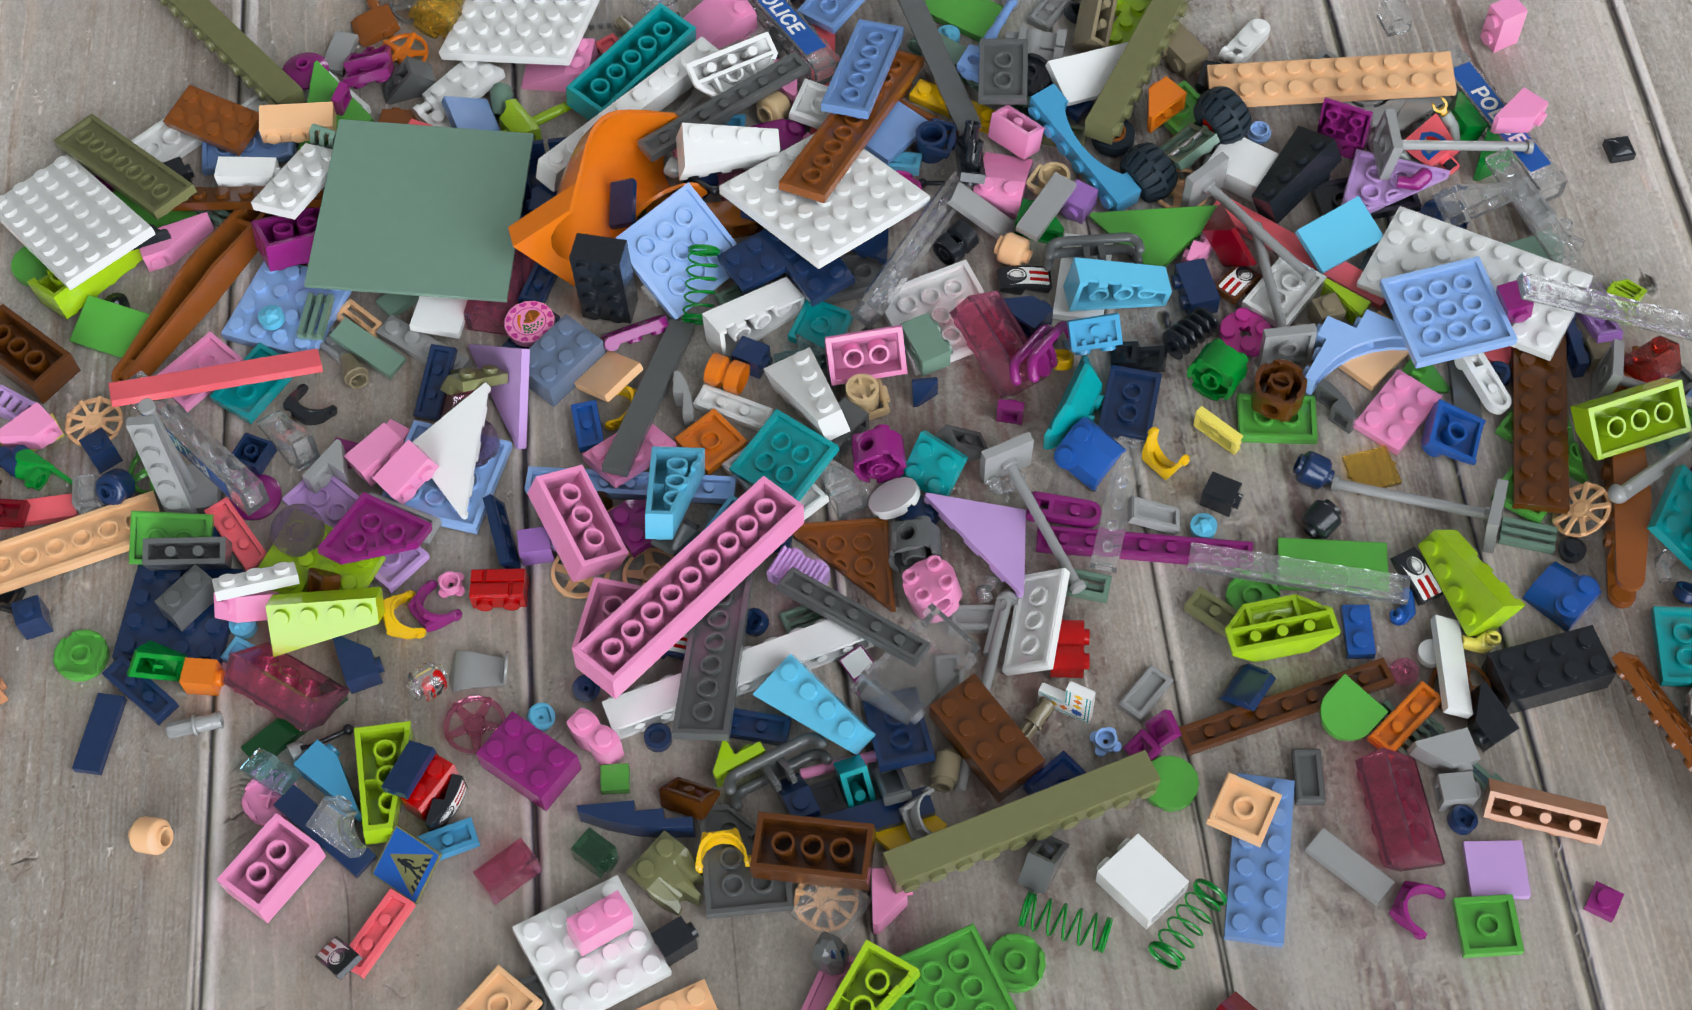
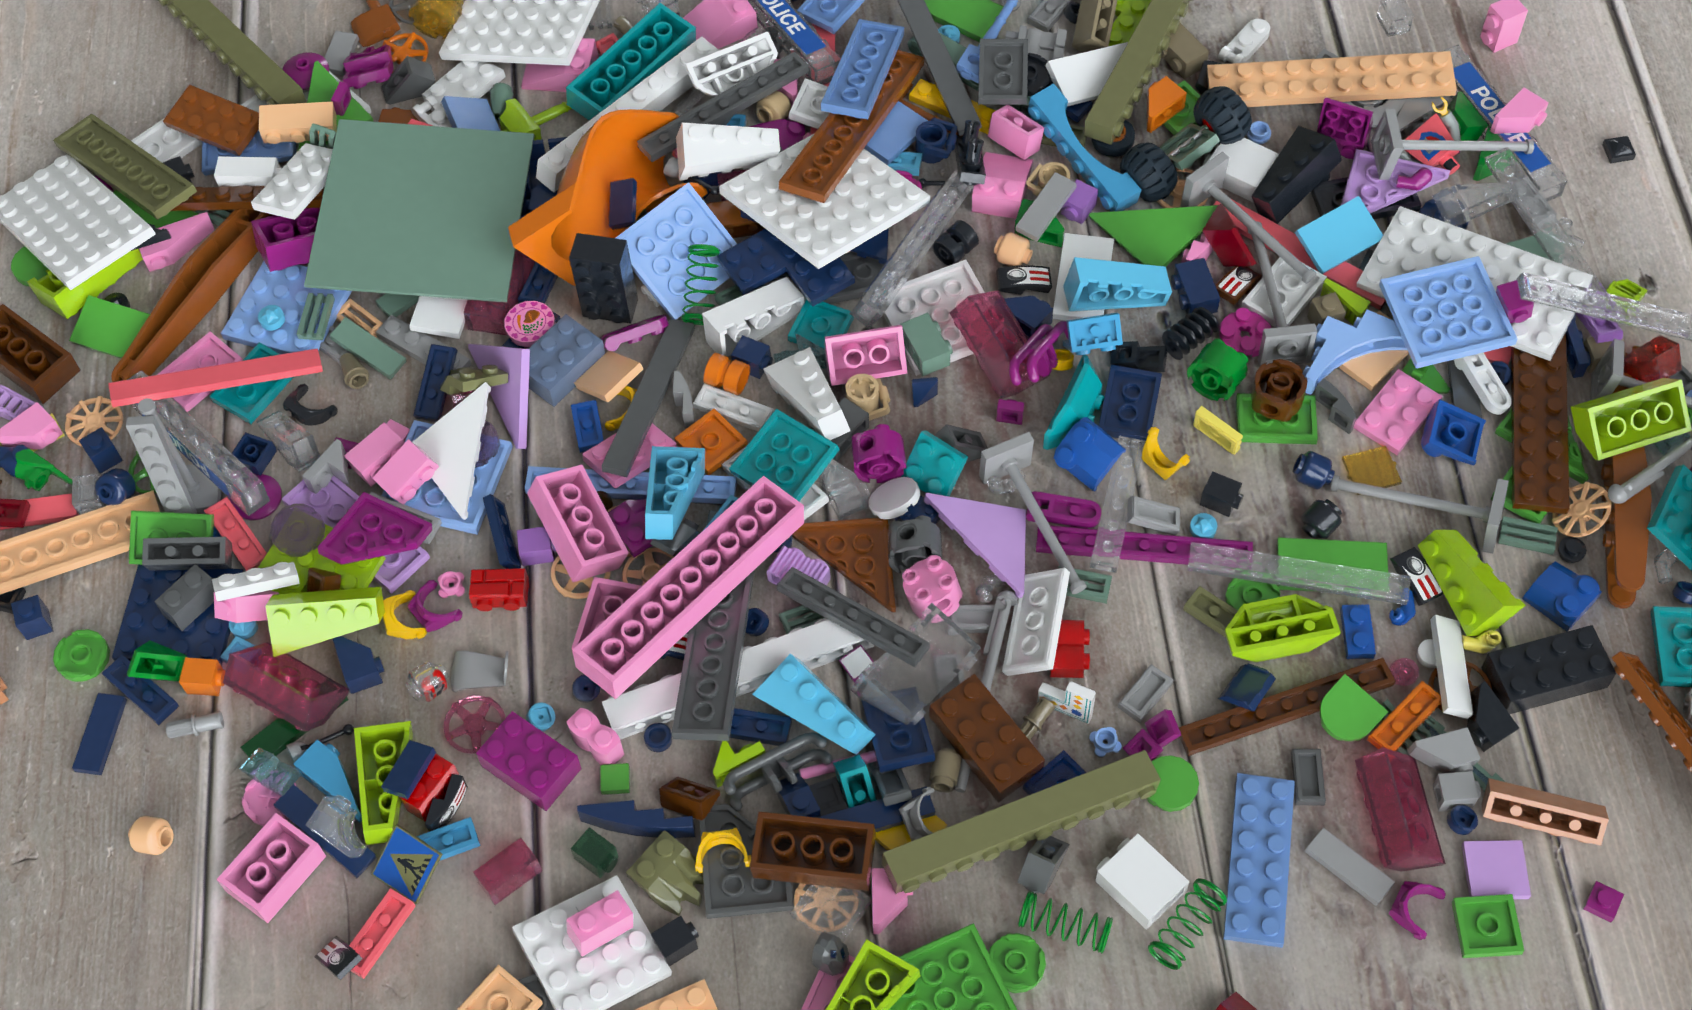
light grey tile [947,182,1015,240] -> none
dark grey piece [1043,232,1145,271] -> none
light nougat tile [1206,772,1282,847] -> none

